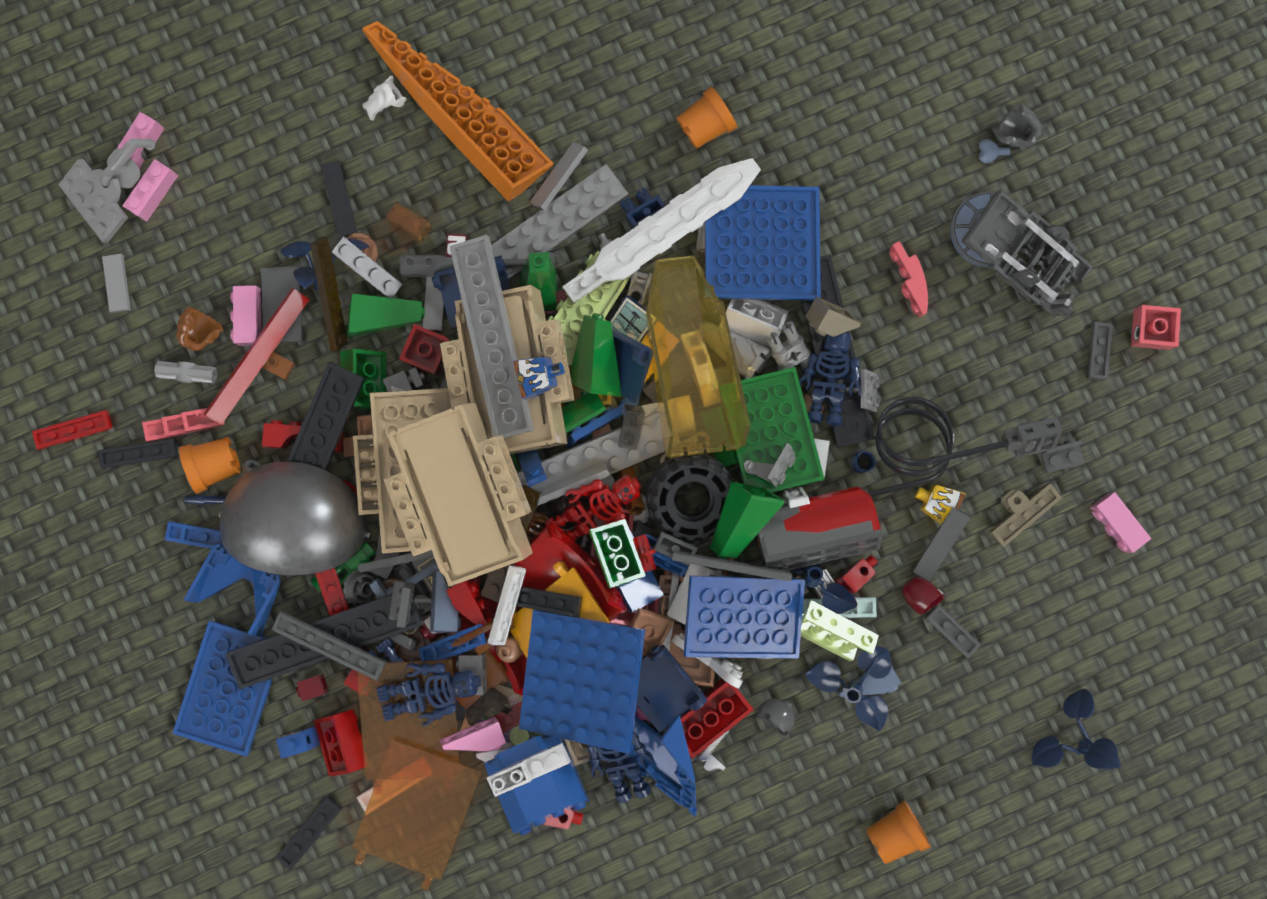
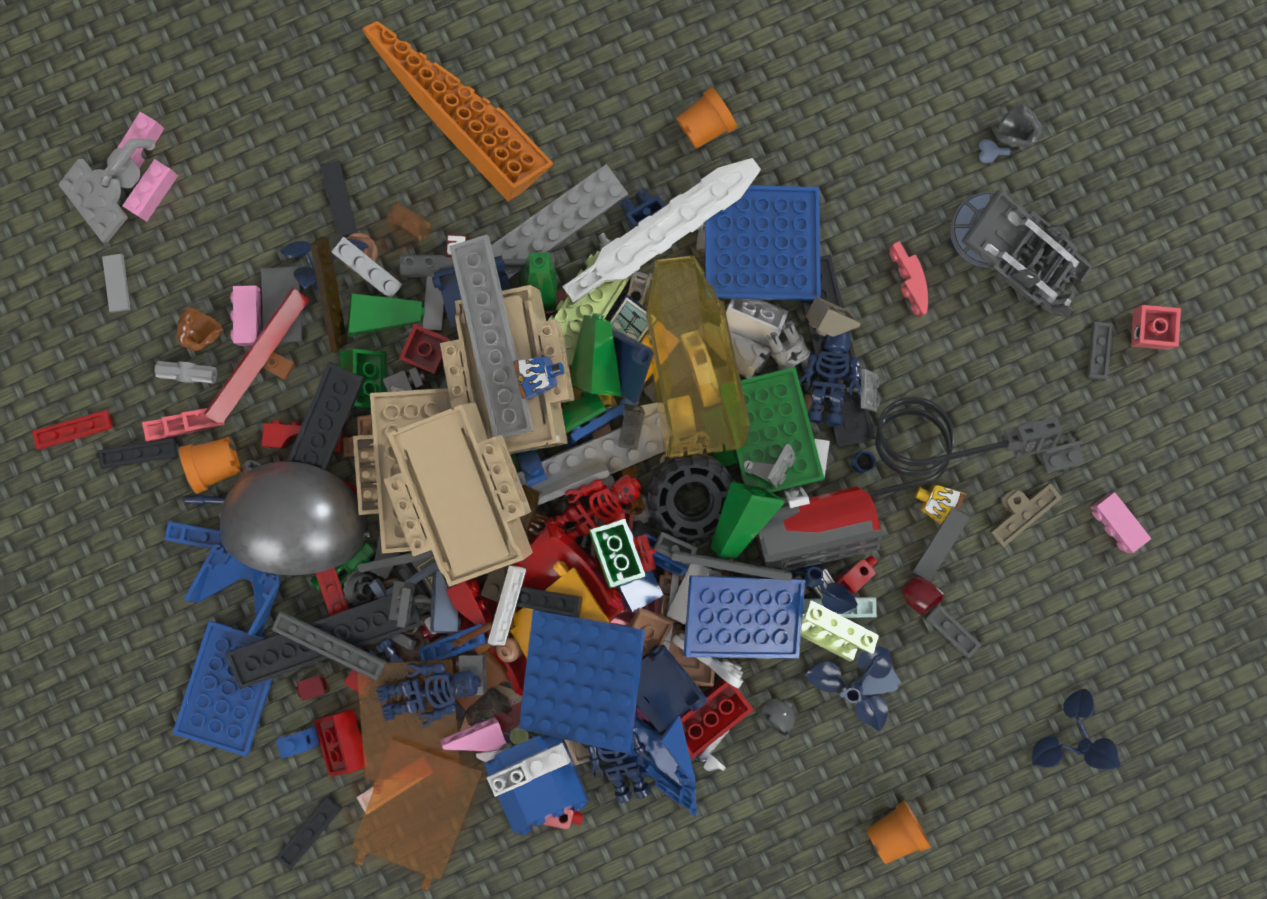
white hair [363,76,406,120] -> none
light grey tile [530,142,588,211] -> none

